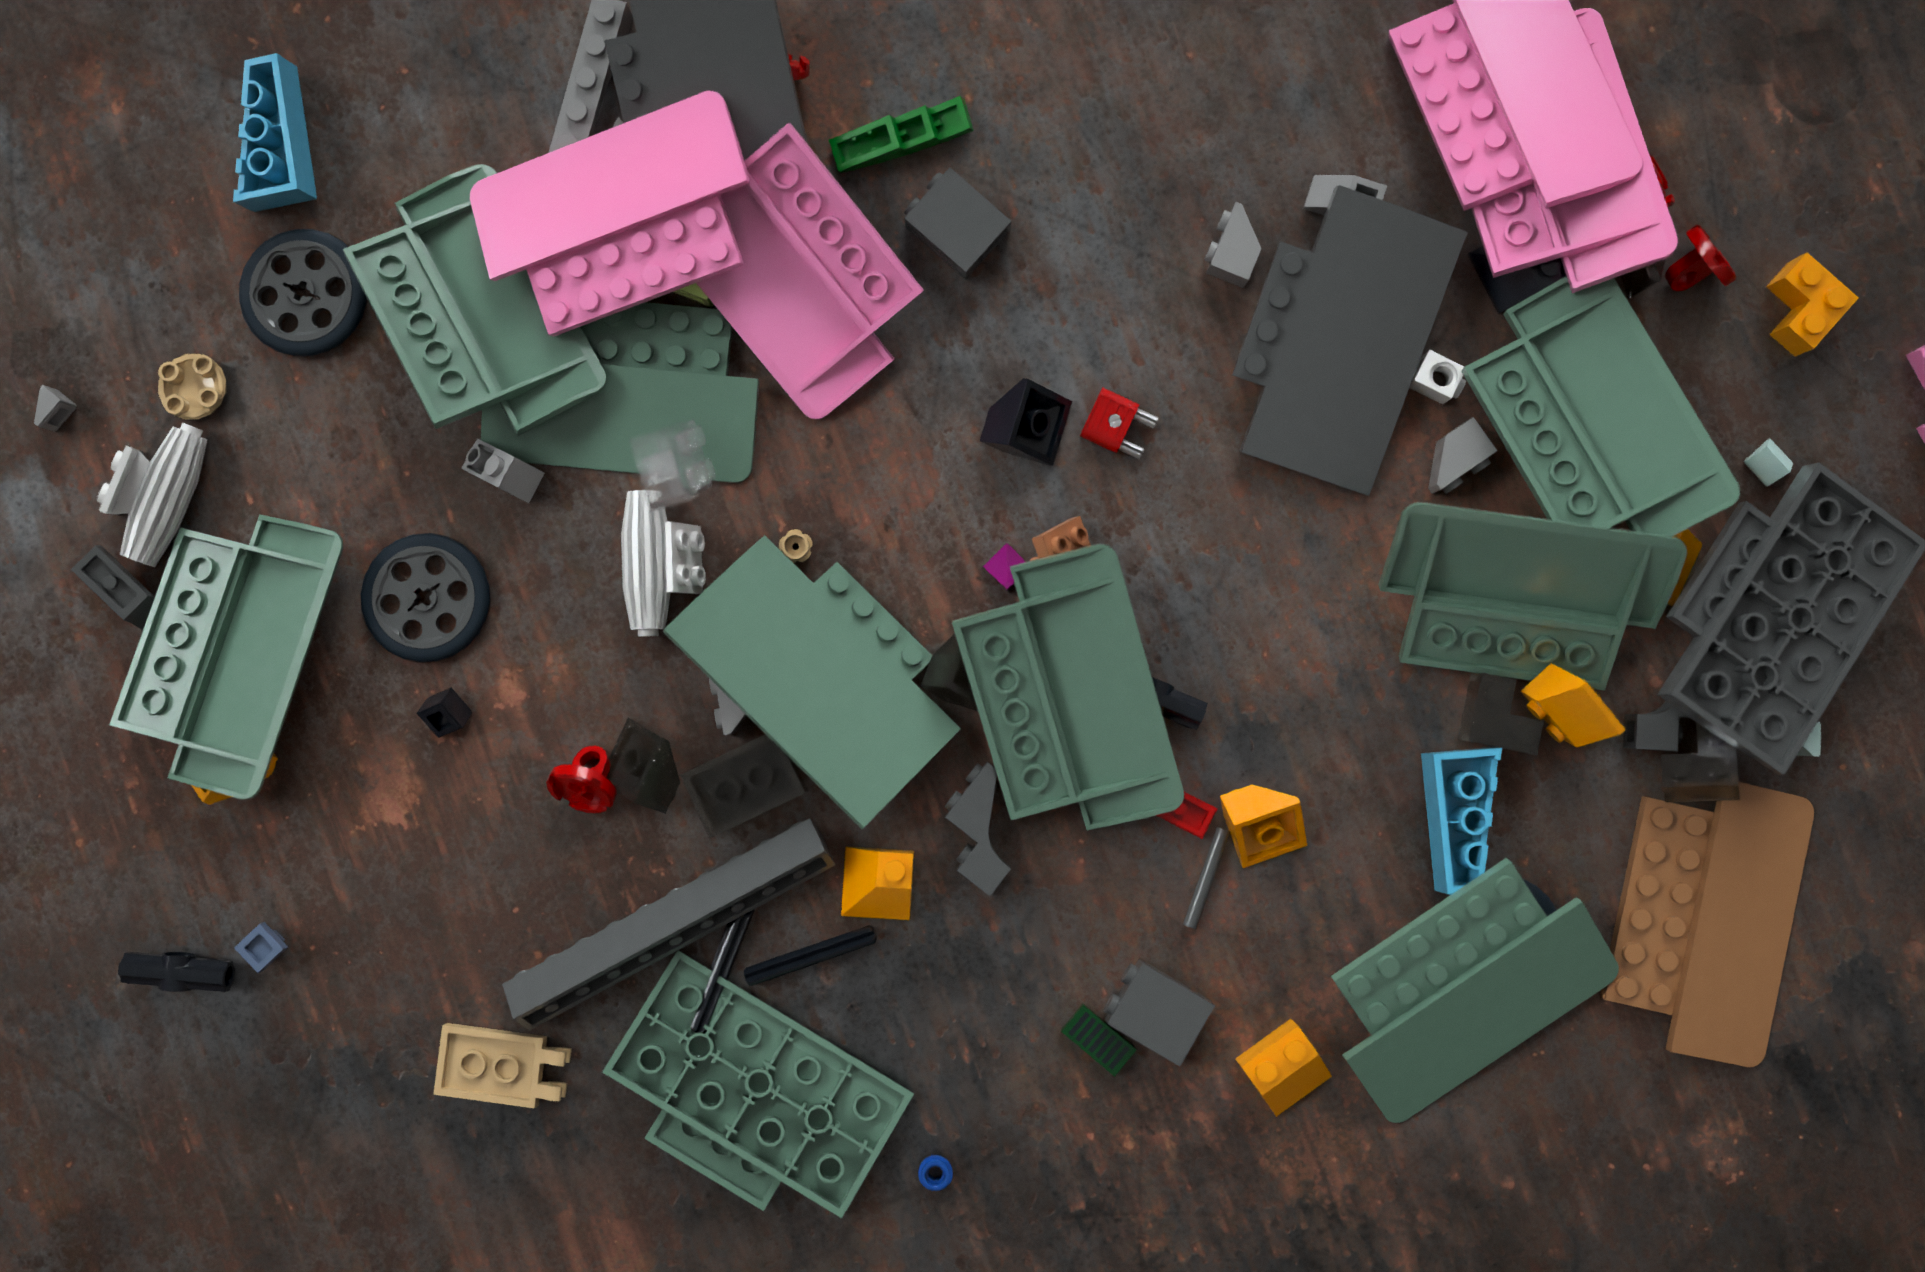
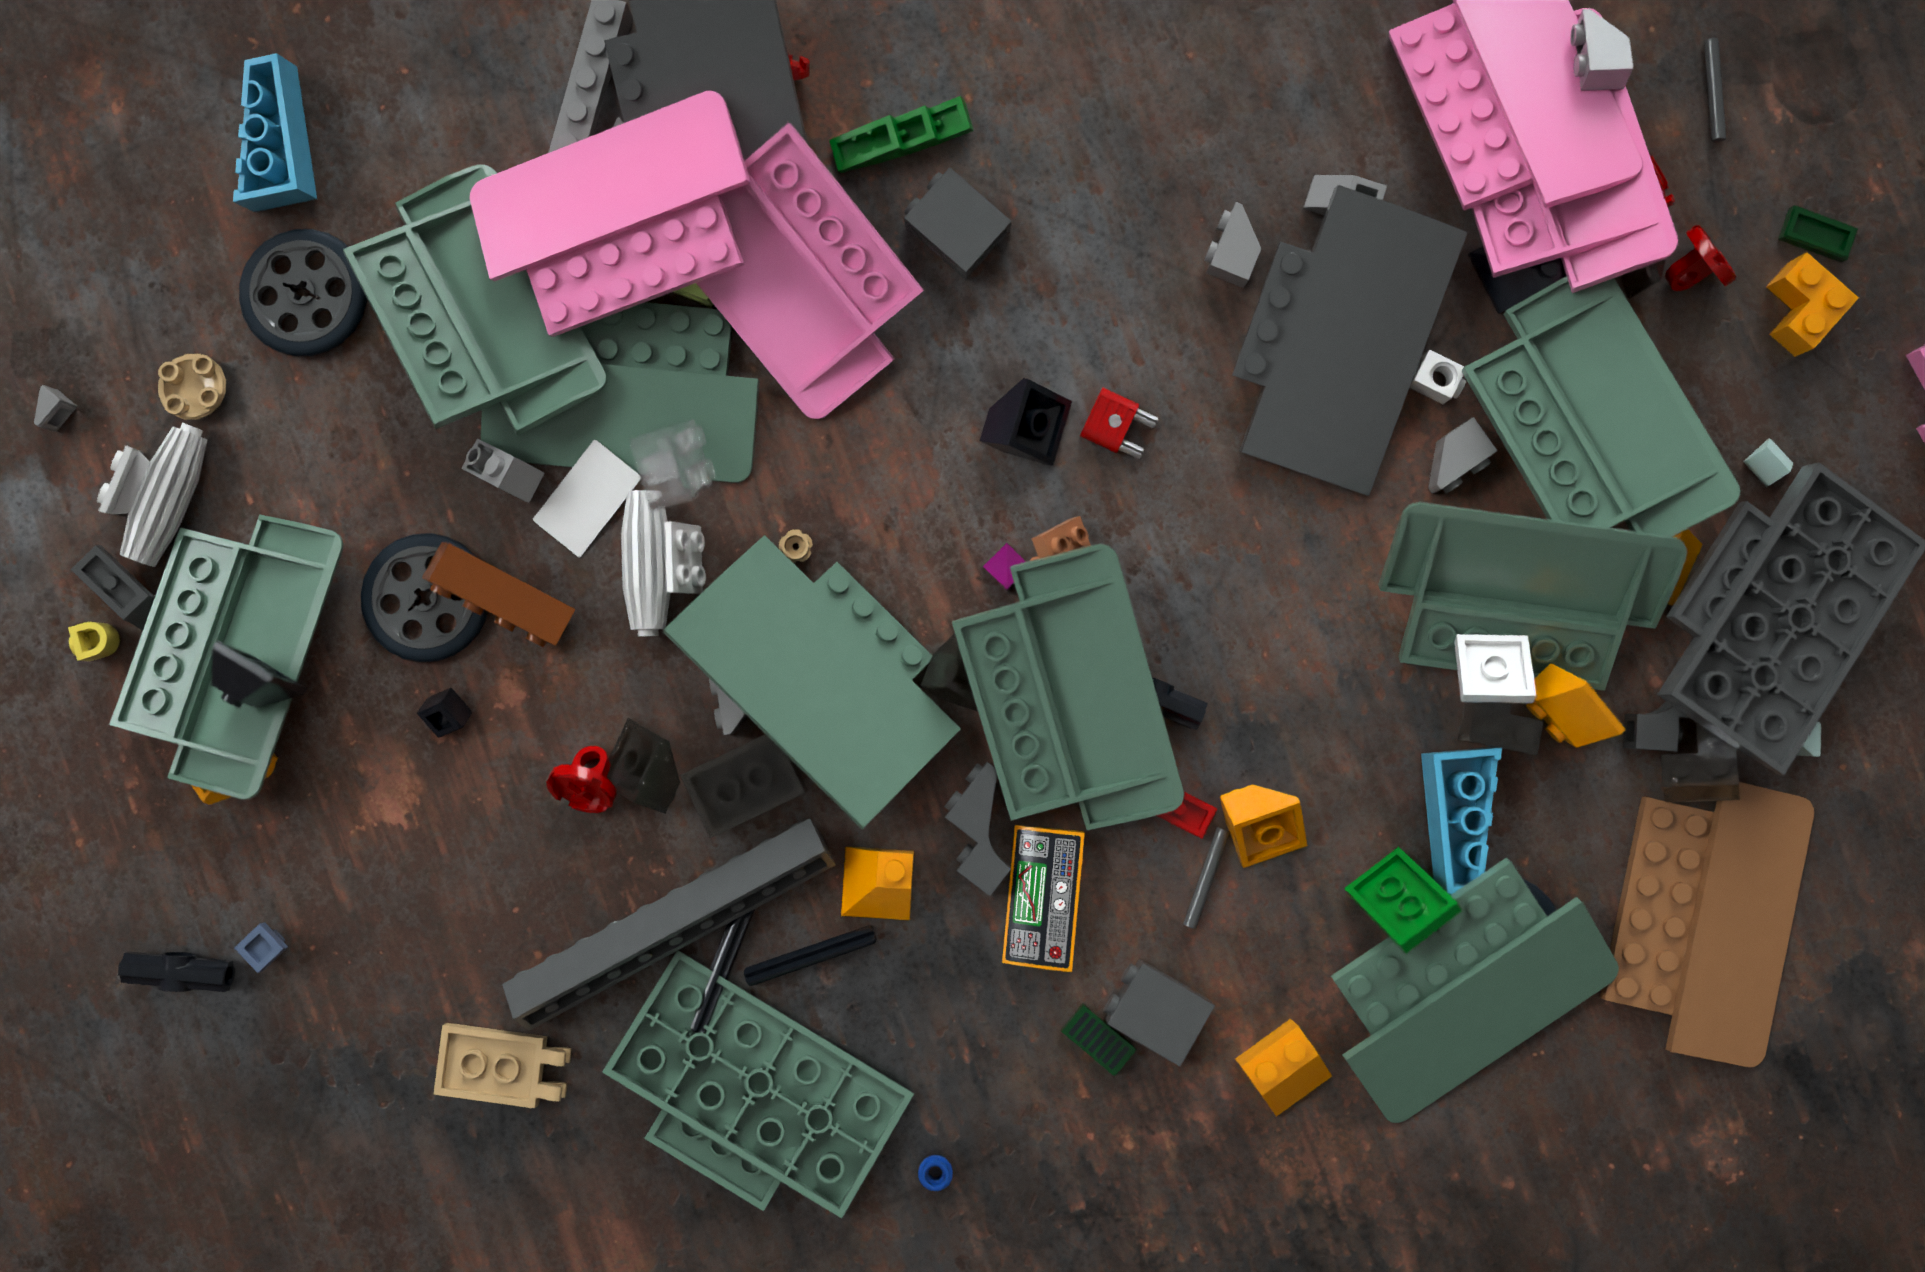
none -> light yellow plate [68,622,120,661]
none -> black slope [211,641,308,708]
none -> dark orange wedge [422,542,575,648]
none -> white sticker [533,440,641,557]
none -> slope [1002,825,1085,972]
none -> green plate [1344,847,1462,954]
none -> white plate [1454,634,1536,703]
none -> slope [1570,9,1633,91]
none -> dark grey bar [1704,38,1726,142]
none -> dark green tile [1778,205,1858,263]

